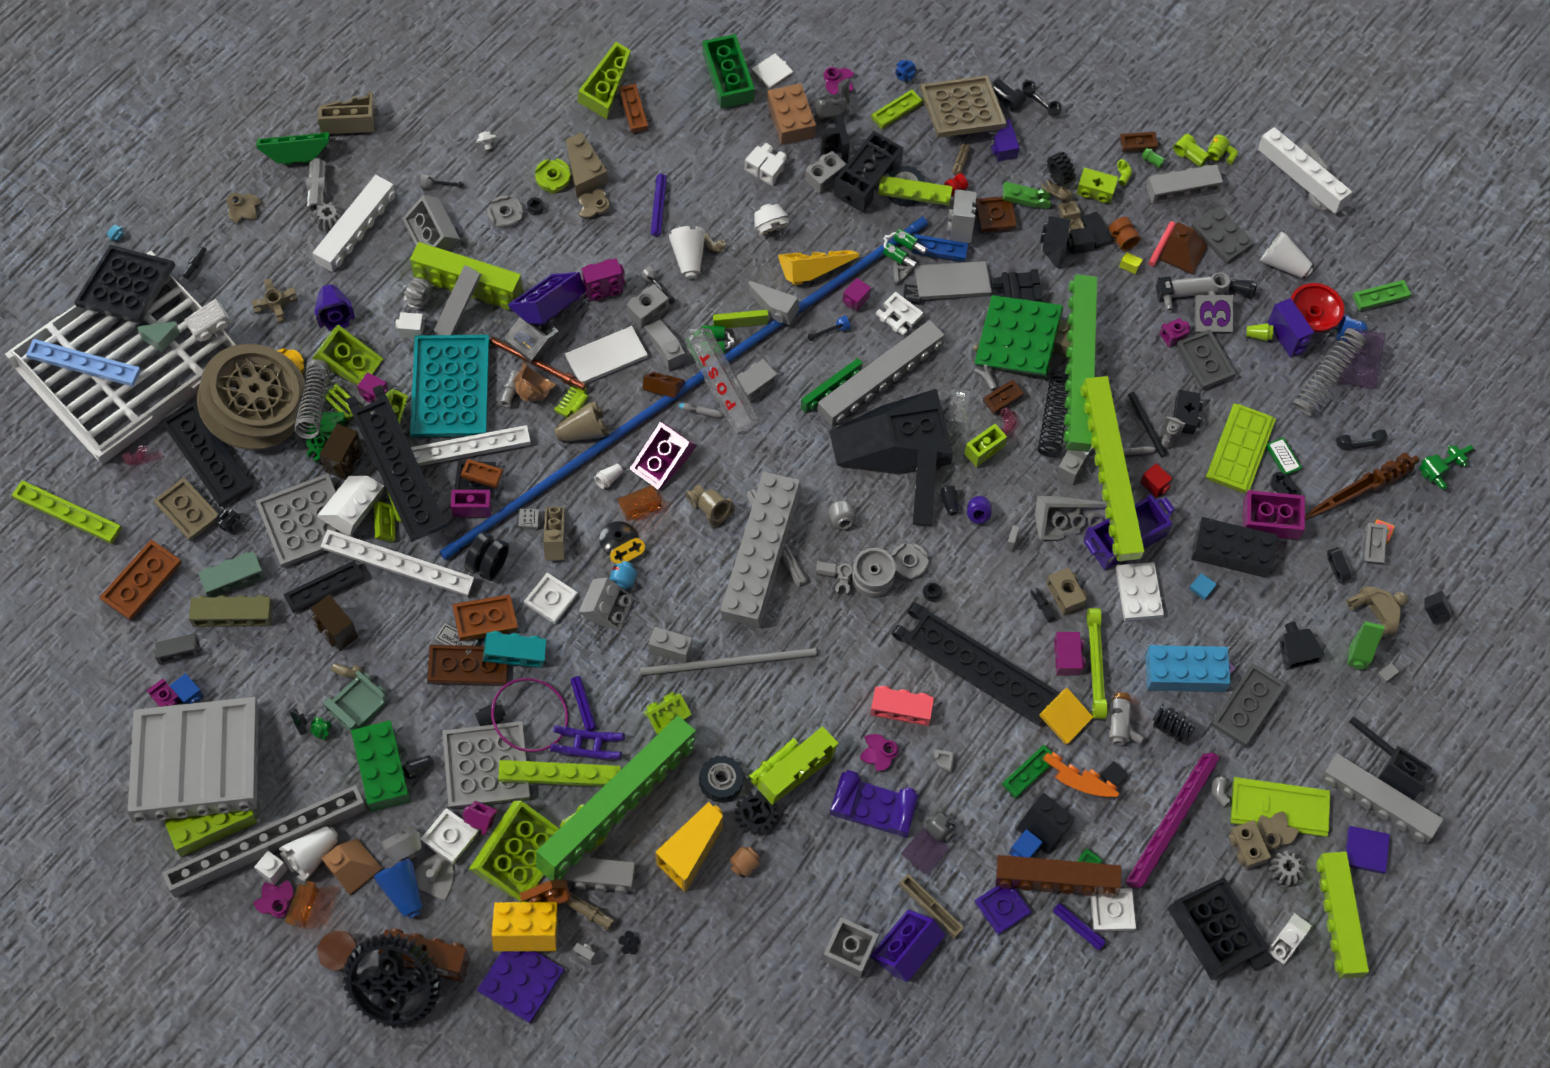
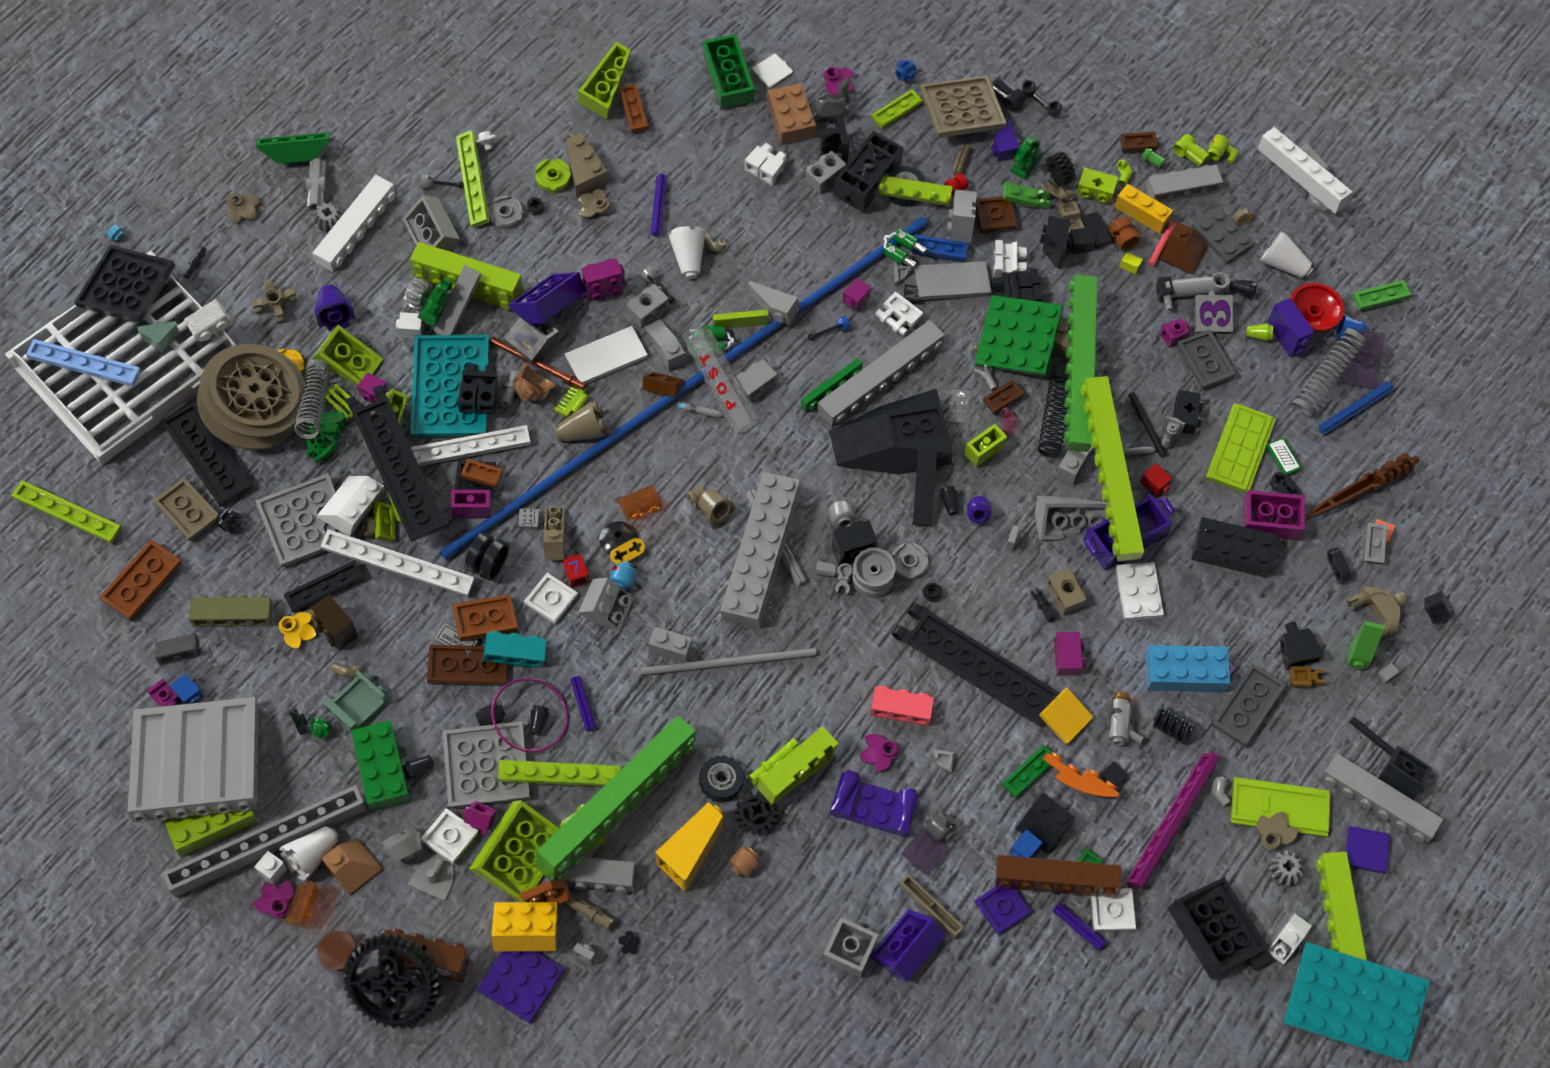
clear pink arm [122,445,147,465] -> none
sand green brick [198,551,265,597] -> none
dark tan wedge [318,91,375,134] -> none
dark brown brick [319,424,363,480] -> none
blue cone [374,859,423,919] -> none
dark purple piece [550,725,625,761] -> none
white cone [594,464,623,489] -> none
magenta slope [630,422,697,490] -> none
lime bracket [643,692,692,734] -> none
white cone [754,204,789,235] -> none
yellow wedge [778,250,859,285] -> none
lime piece [1087,608,1107,719] -> none
dark azure tile [1189,573,1217,600] -> none
dark tan brick [1228,820,1271,870] -> none
black bar [1335,430,1388,451] -> none
green piece [1419,445,1474,490] -> none
none -> yellow plate [279,612,316,649]
none -> dark tan tile [361,517,376,537]
none -> green piece [417,278,453,326]
none -> lime plate [456,130,490,228]
none -> black hips [458,363,498,414]
none -> black cone [529,705,550,736]
none -> red brick [563,554,589,588]
none -> black brick [831,520,877,566]
none -> white hips [993,240,1027,278]
none -> green piece [1010,136,1043,180]
none -> yellow brick [1115,184,1173,234]
none -> dark tan tile [1233,209,1252,226]
none -> teal plate [1283,942,1430,1062]
none -> pearl gold plate [1289,666,1325,688]
none -> blue axle [1318,381,1393,434]

